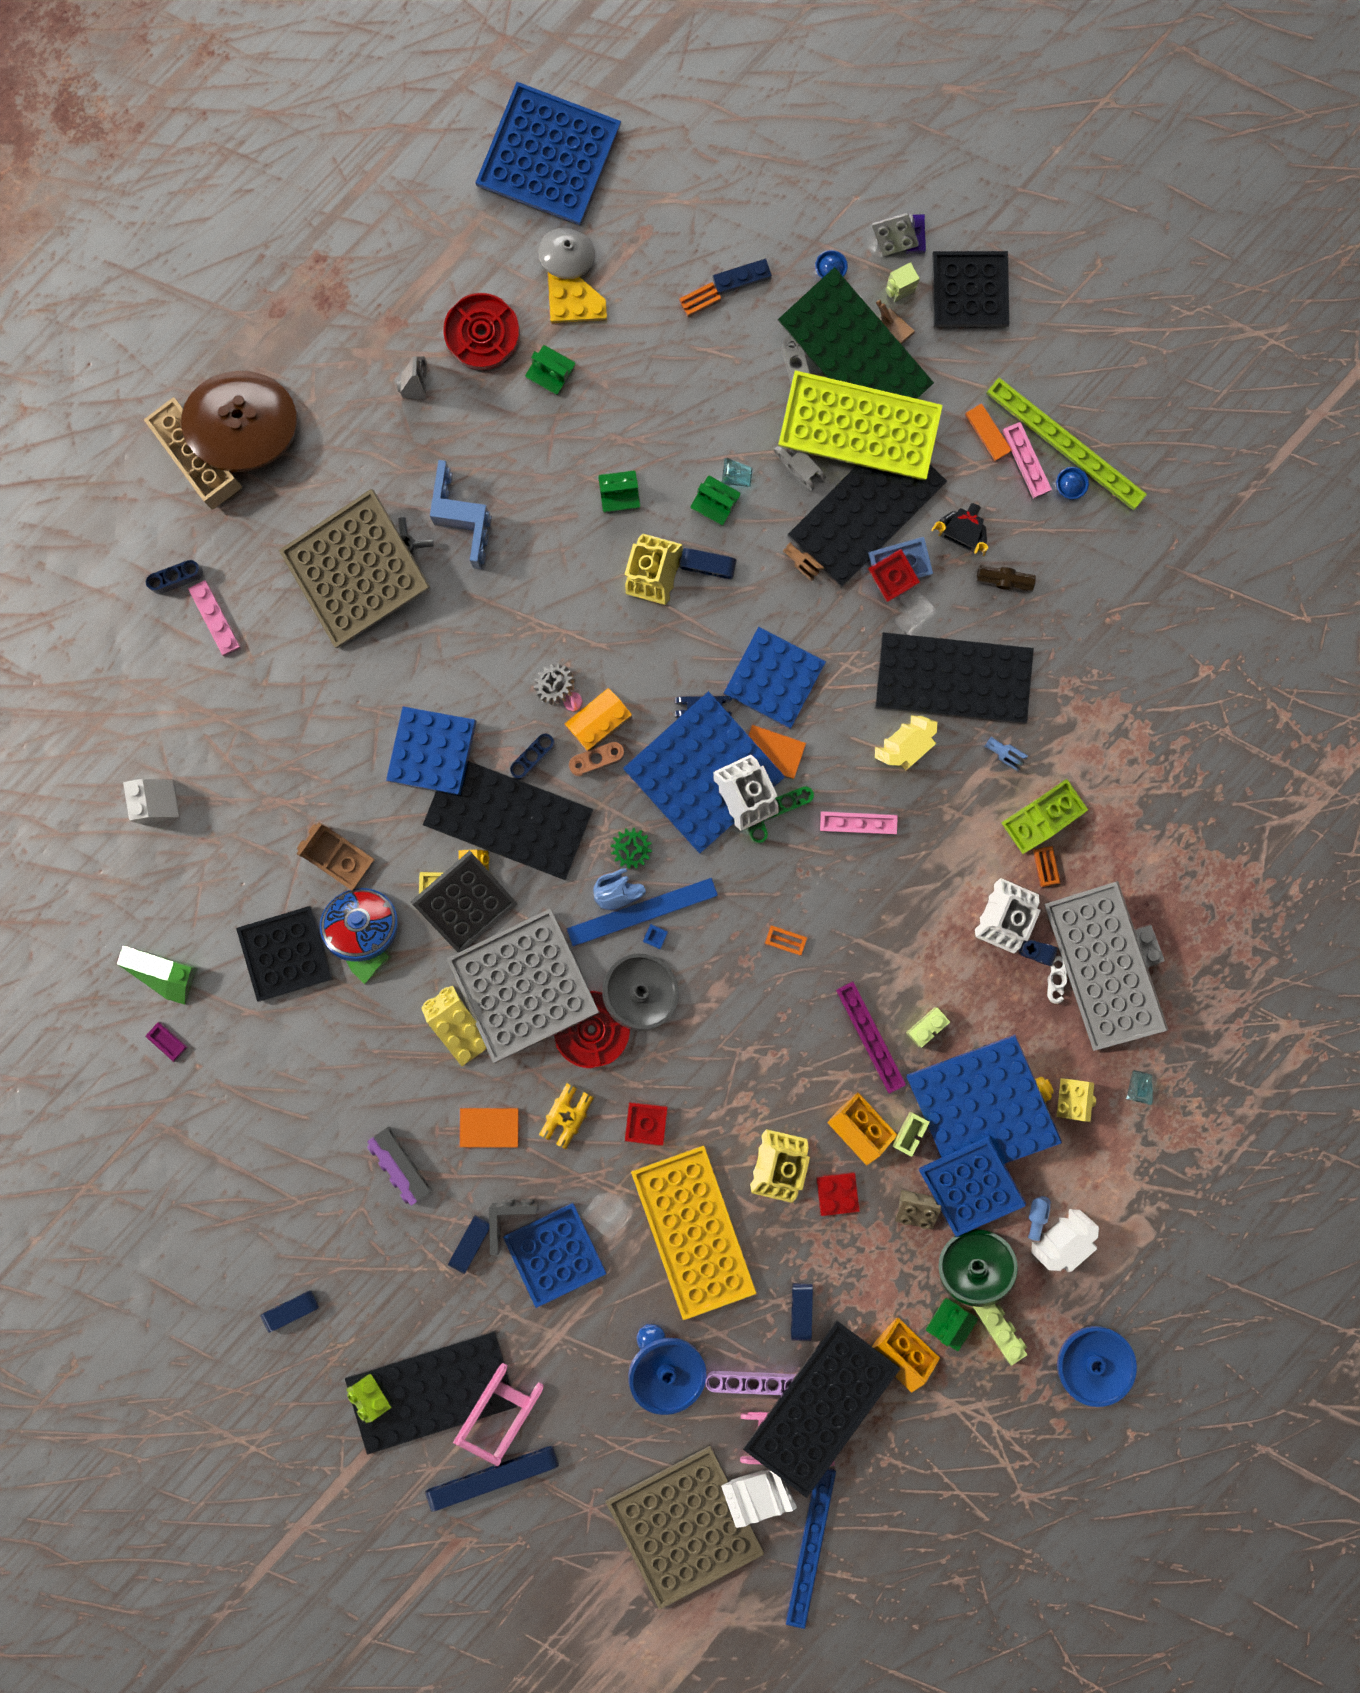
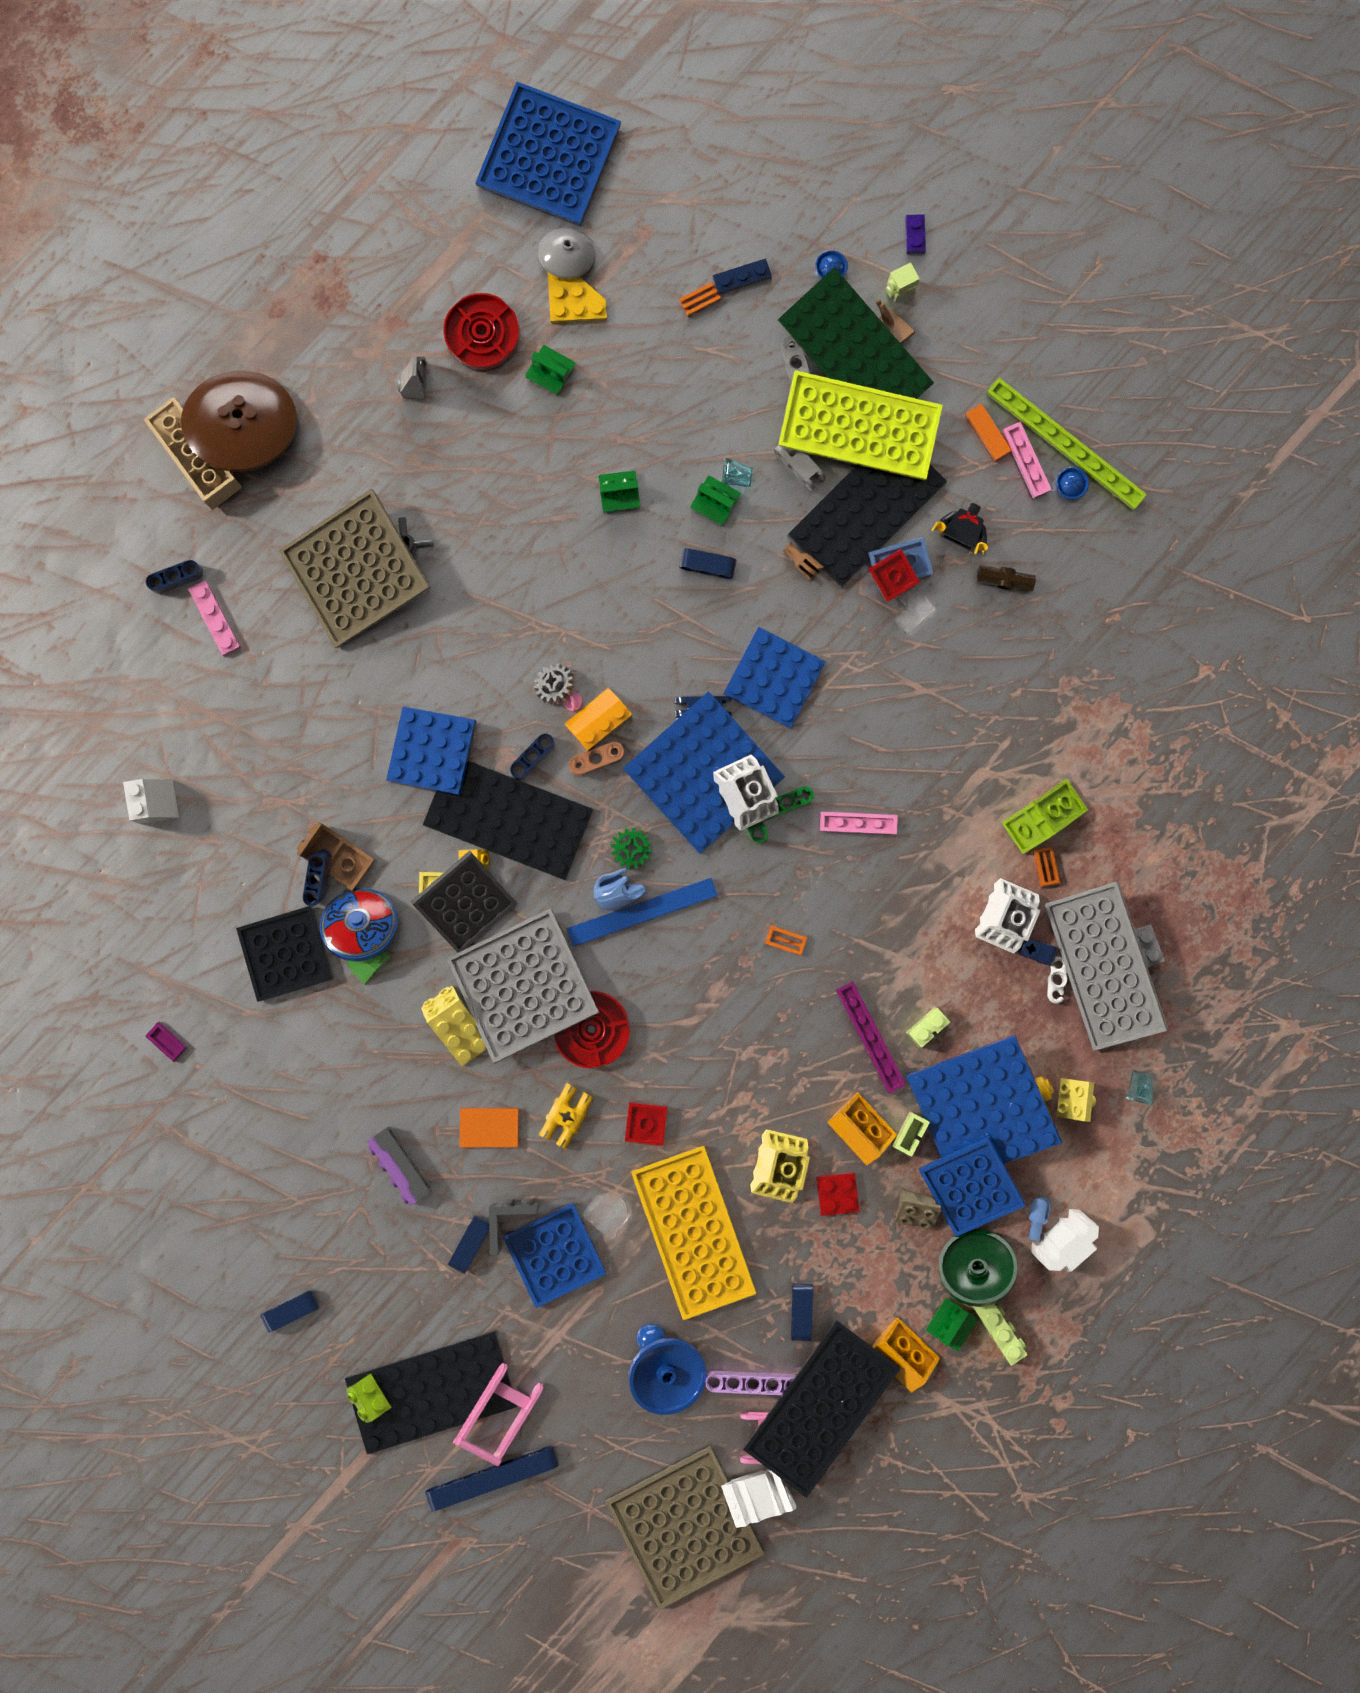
bright green wedge [117,946,197,1005] -> none
medium blue bracket [430,460,492,569] -> none
dark grey dish [602,954,679,1031] -> none
light yellow slope [624,534,683,605] -> none
blue plate [643,924,668,949] -> none
orange tile [748,725,806,780] -> none
blue tile [786,1468,836,1629] -> none
light grey bracket [872,213,919,256] -> none
black plate [875,632,1034,724] -> none
light yellow slope [875,715,937,771] -> none
black plate [932,251,1010,327] -> none
medium blue arm [984,737,1028,772] -> none
blue dish [1057,1326,1137,1407] -> none
none -> dark blue beam [303,849,332,907]

